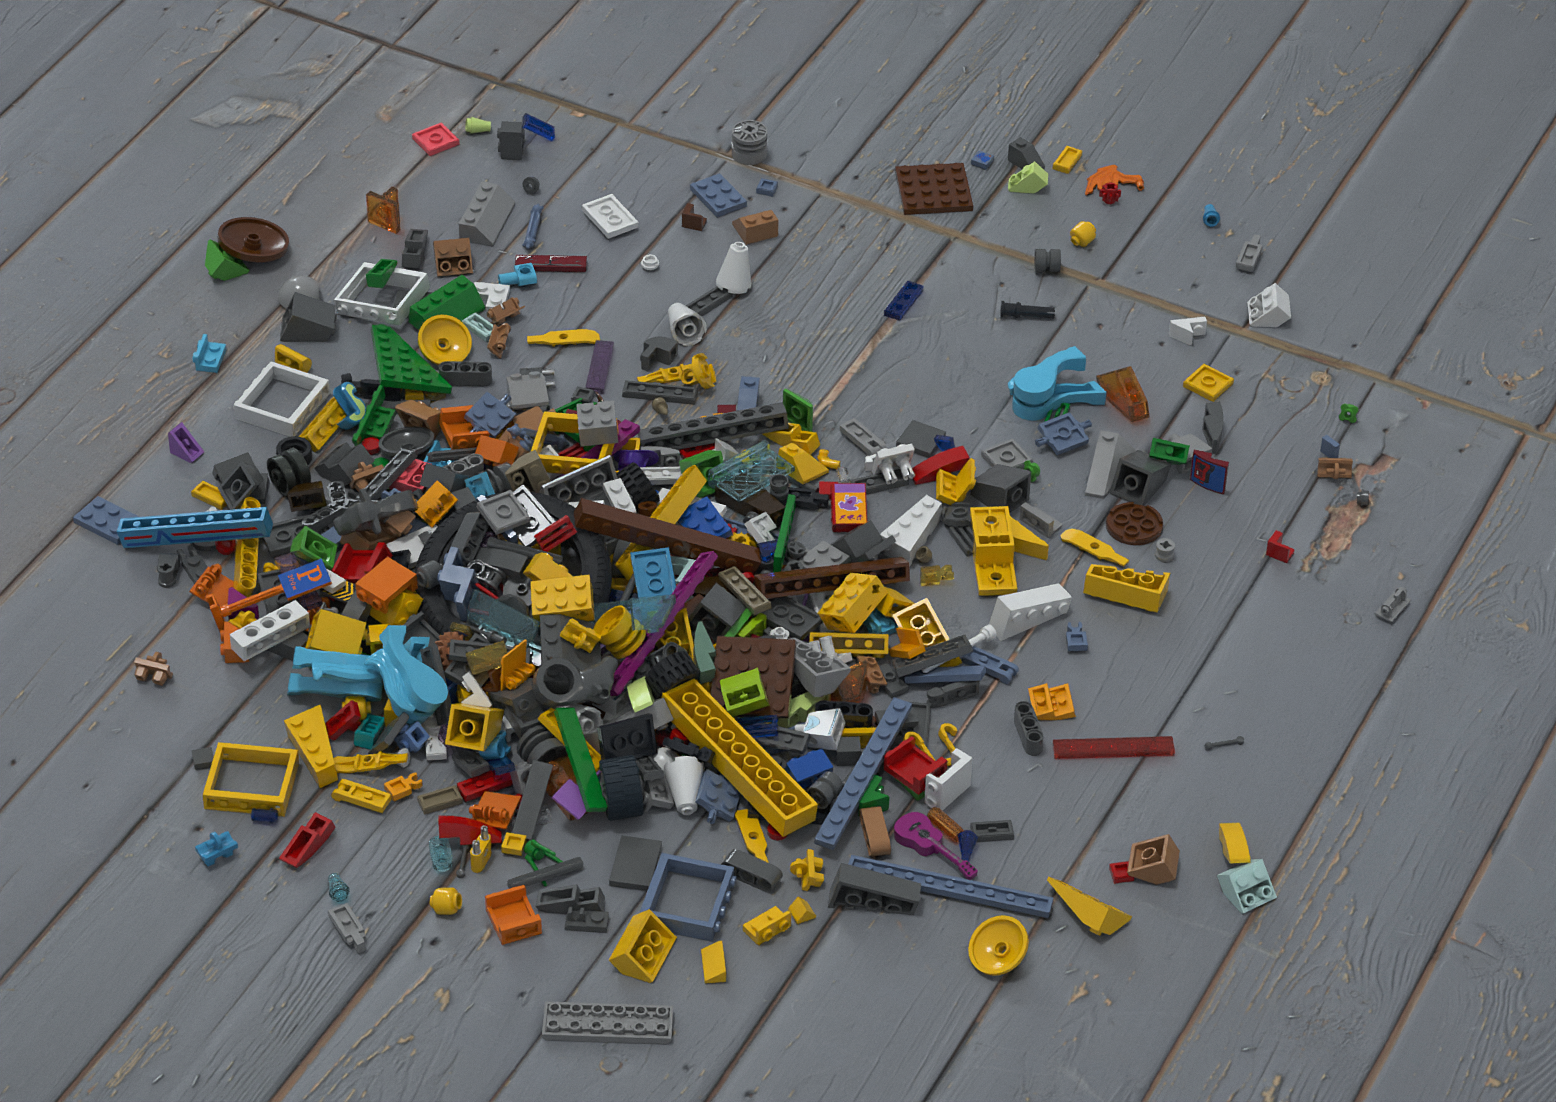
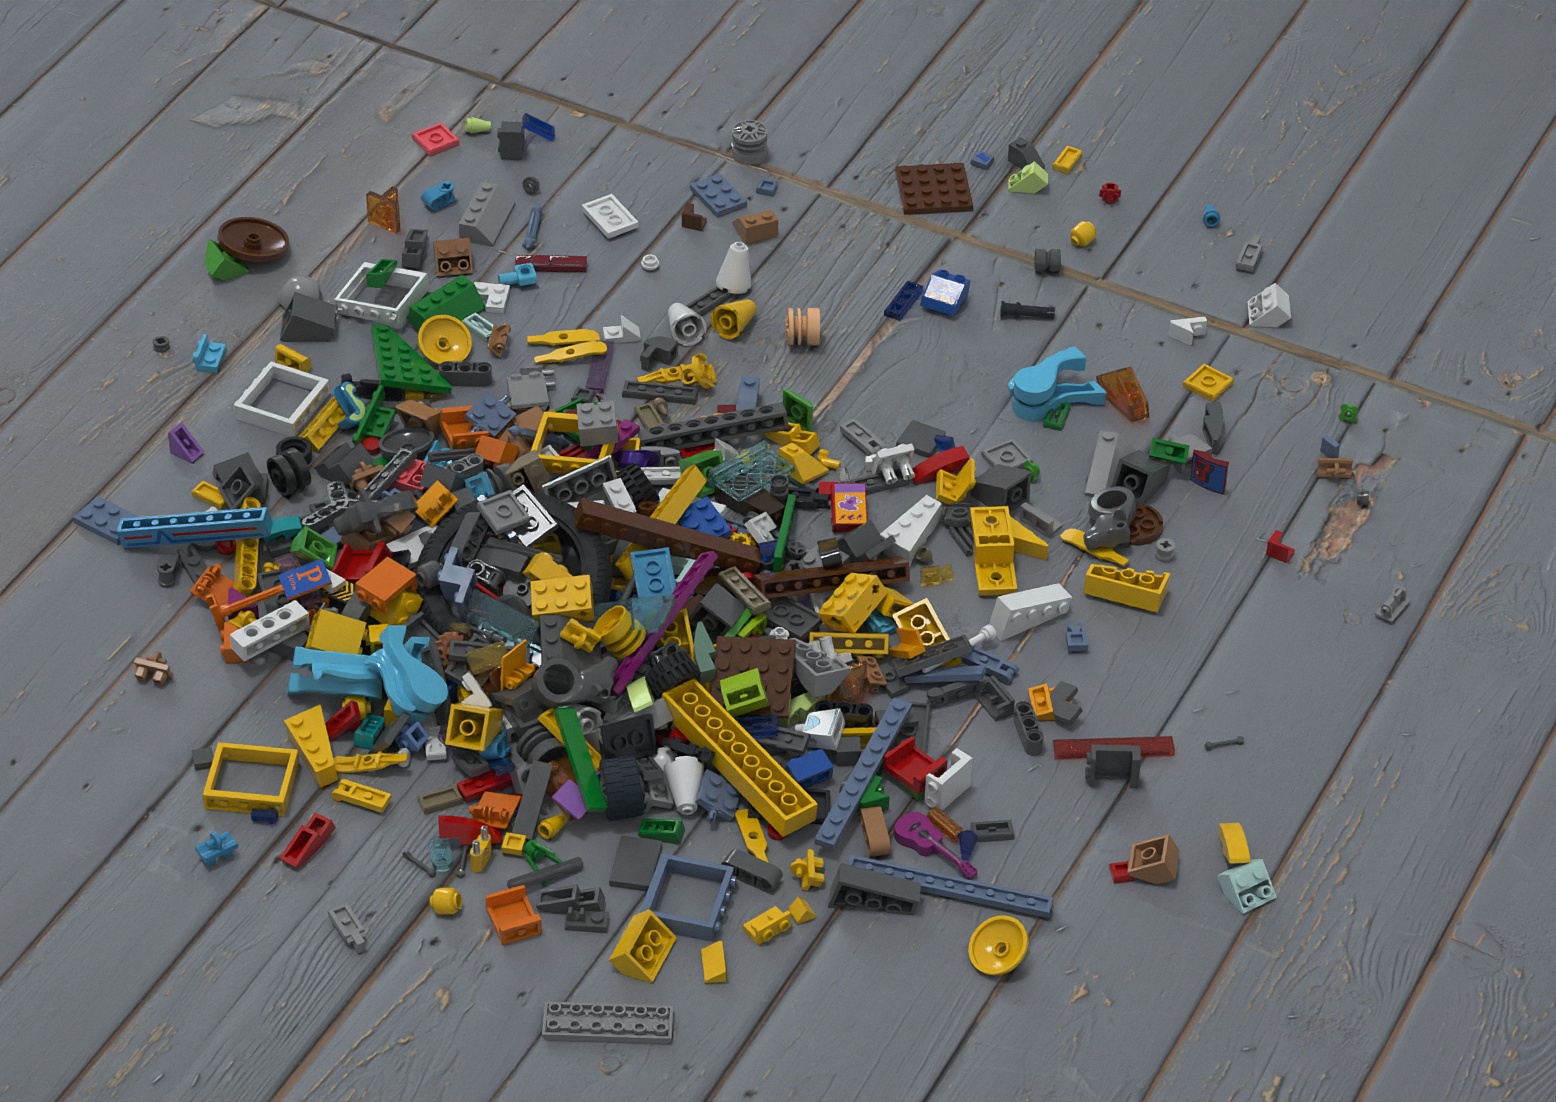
dark brown torso [287,481,327,512] -> none
clear light blue cone [328,873,350,902] -> none
light orange plate [384,773,423,801] -> none
medium nougat hinge [486,297,525,325] -> none
sand blue bush [519,435,534,452] -> none
red tile [534,515,577,552] -> none
dark grey wheel [806,771,844,809] -> none
yellow piece [902,723,957,766] -> none
sand blue plate [1035,412,1092,455] -> none
yellow wedge [1047,876,1132,936] -> none
orange animal [1085,165,1144,195] -> none
none -> dark grey bush [153,336,170,353]
none -> teal slope [263,516,303,542]
none -> dark grey hinge [402,850,436,877]
none -> dark azure piece [421,181,456,211]
none -> yellow piece [534,341,607,364]
none -> yellow cone [538,813,567,839]
none -> white slope [603,315,641,344]
none -> dark tan tile [634,402,665,429]
none -> green slope [638,818,685,844]
none -> yellow cone [710,299,757,339]
none -> light nougat wheel [785,308,820,346]
none -> black beam [817,537,843,569]
none -> blue piece [920,270,971,316]
none -> dark grey hinge [974,675,1015,721]
none -> dark grey tile [1050,681,1083,725]
none -> dark grey animal [1083,486,1137,550]
none -> dark grey panel [1085,744,1141,788]

